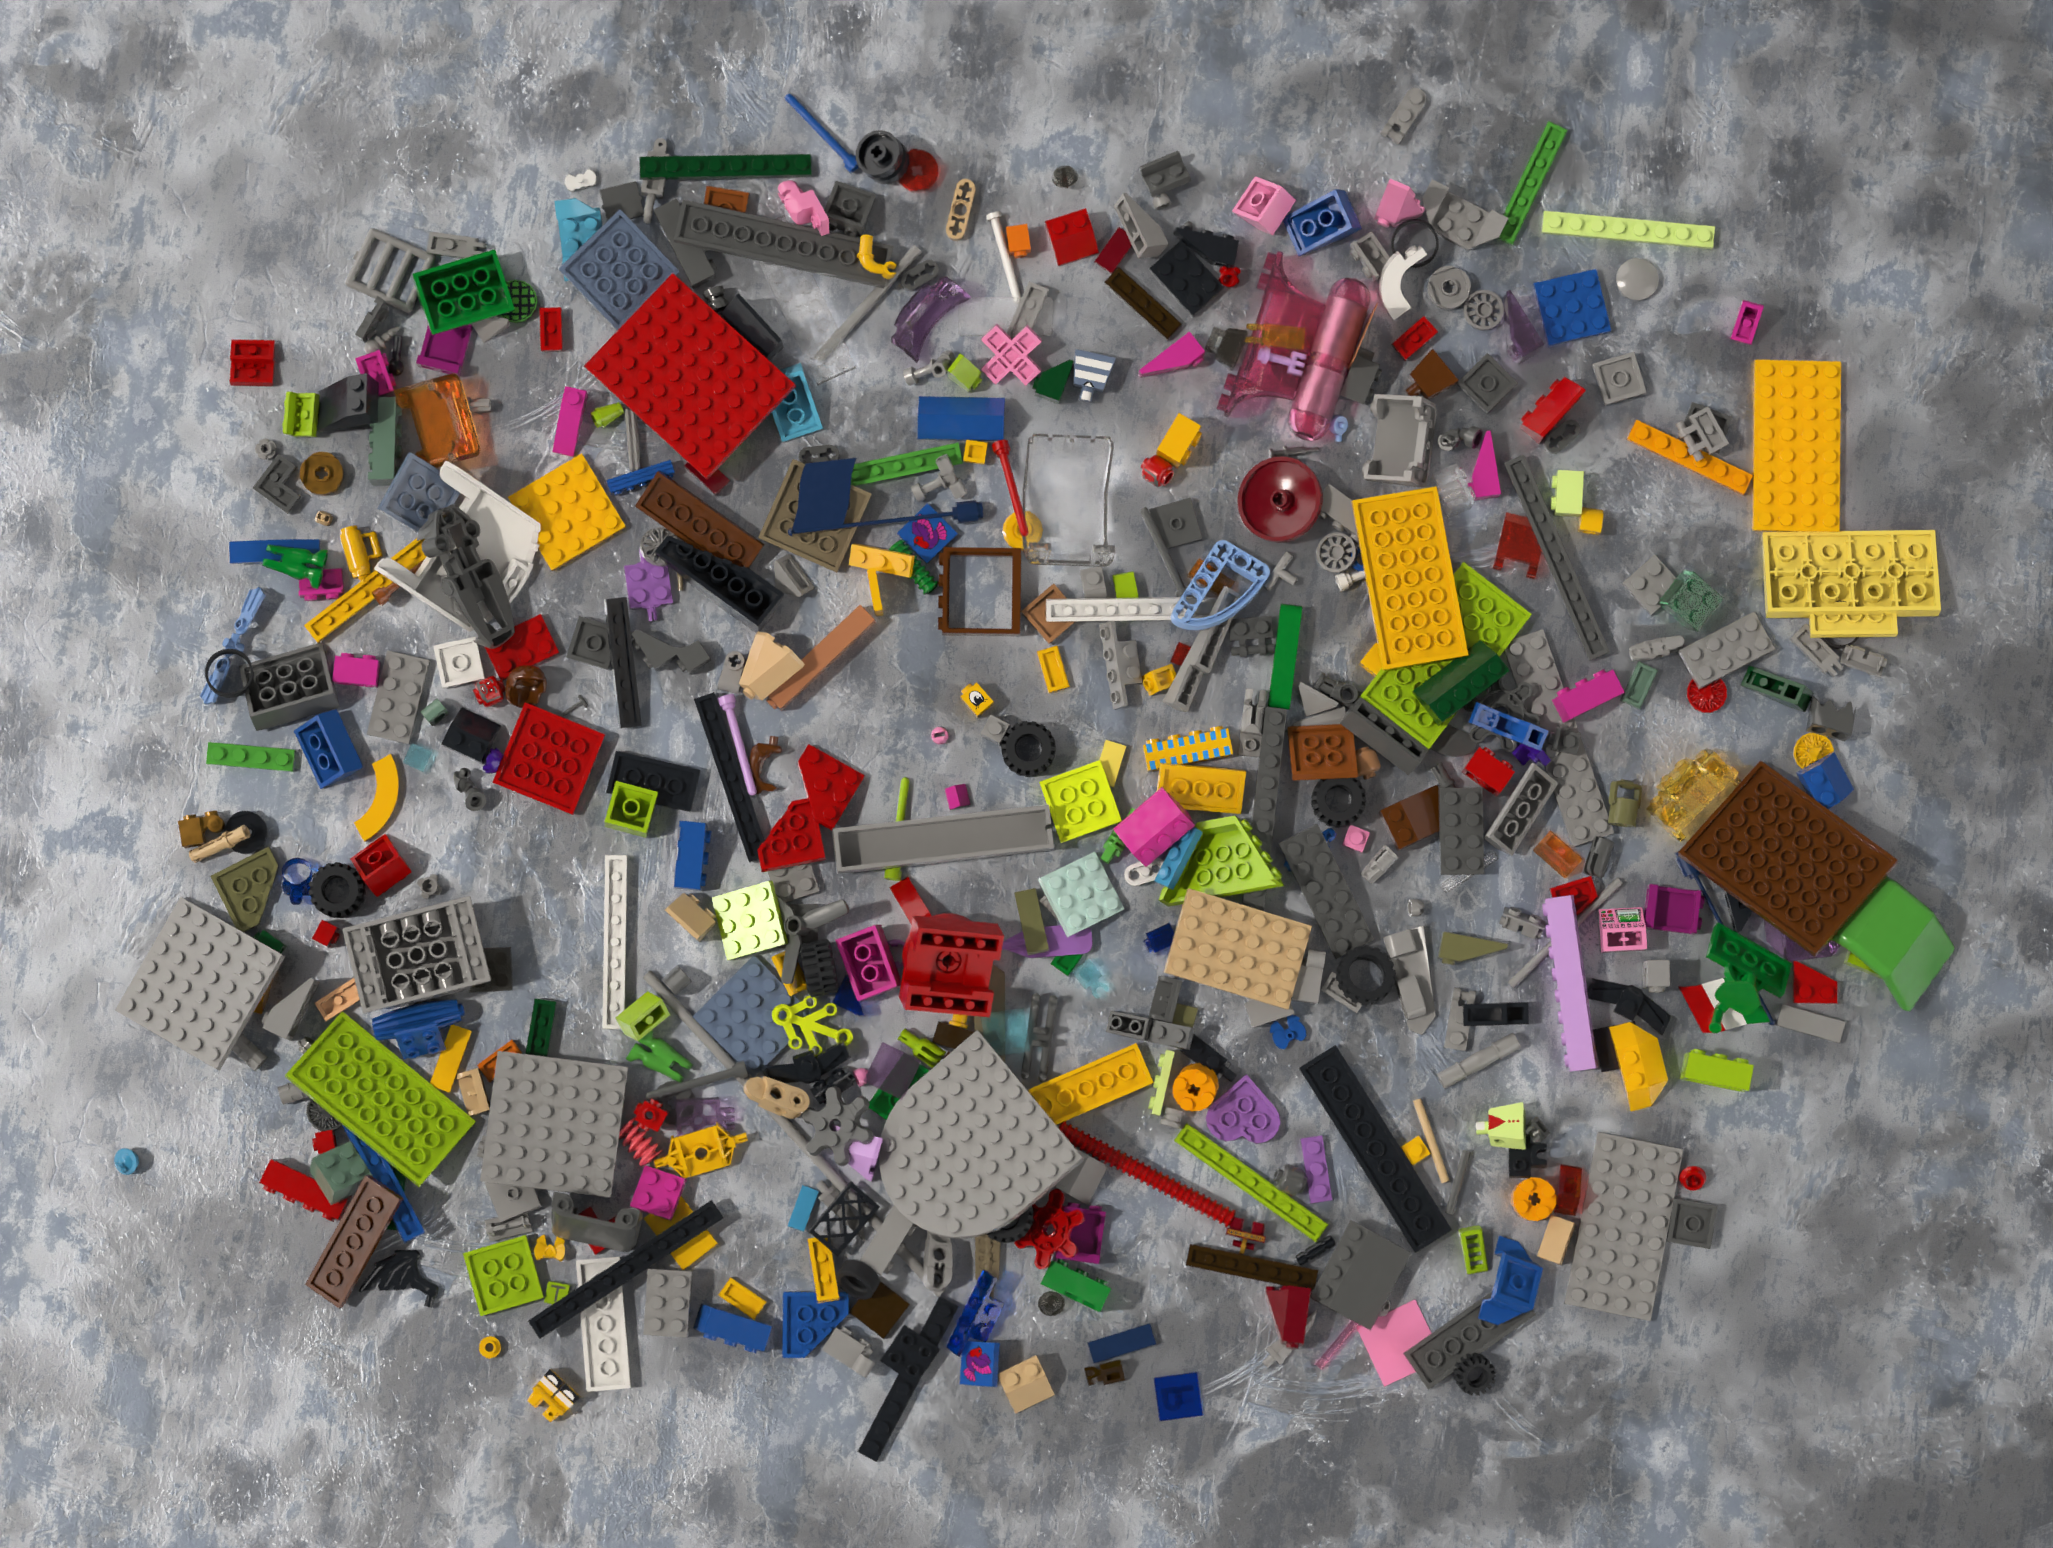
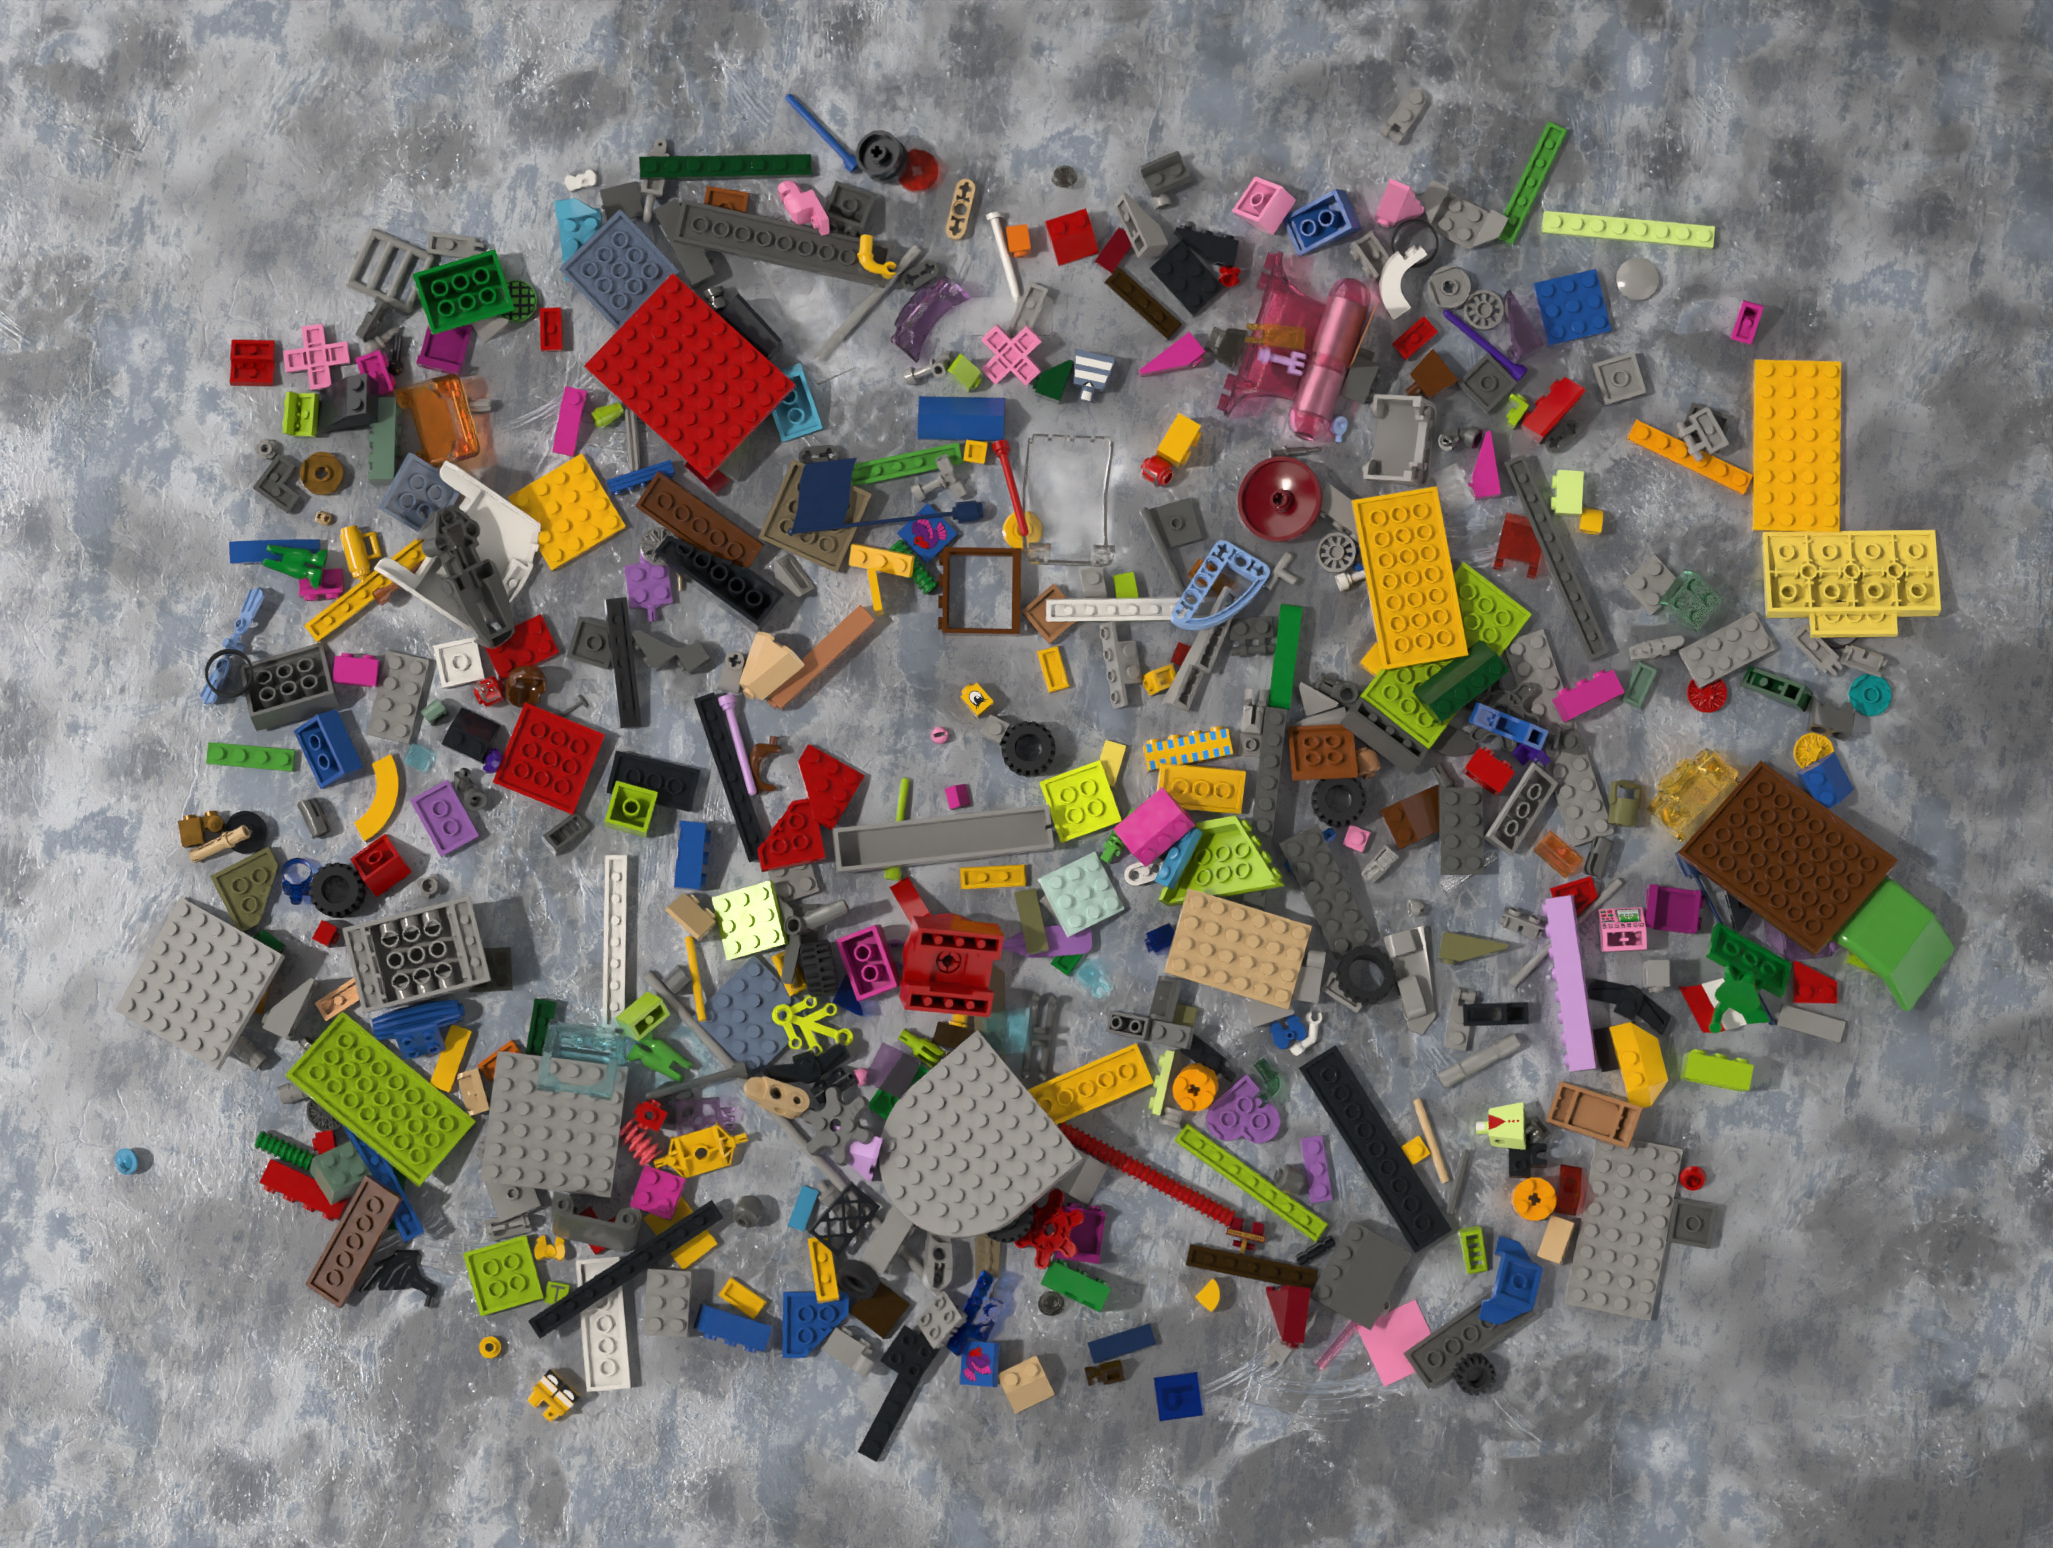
none -> green piece [254,1131,316,1171]
none -> bright pink plate [283,324,351,391]
none -> dark grey arm [297,797,331,839]
none -> medium lavender plate [410,779,480,857]
none -> clear light blue windscreen [537,1019,626,1101]
none -> dark grey slope [542,811,590,856]
none -> yellow bar [685,936,707,1022]
none -> dark grey head [732,1195,764,1228]
none -> light grey hinge [916,1290,967,1349]
none -> yellow tile [960,864,1026,890]
none -> yellow brick [1194,1278,1220,1312]
none -> clear green piece [1252,1058,1280,1108]
none -> white arm [1289,1012,1322,1056]
none -> dark purple piece [1443,309,1528,382]
none -> lime bracket [1506,394,1529,430]
none -> medium nougat slope [1546,1081,1643,1149]
none -> teal tile [1848,674,1892,717]

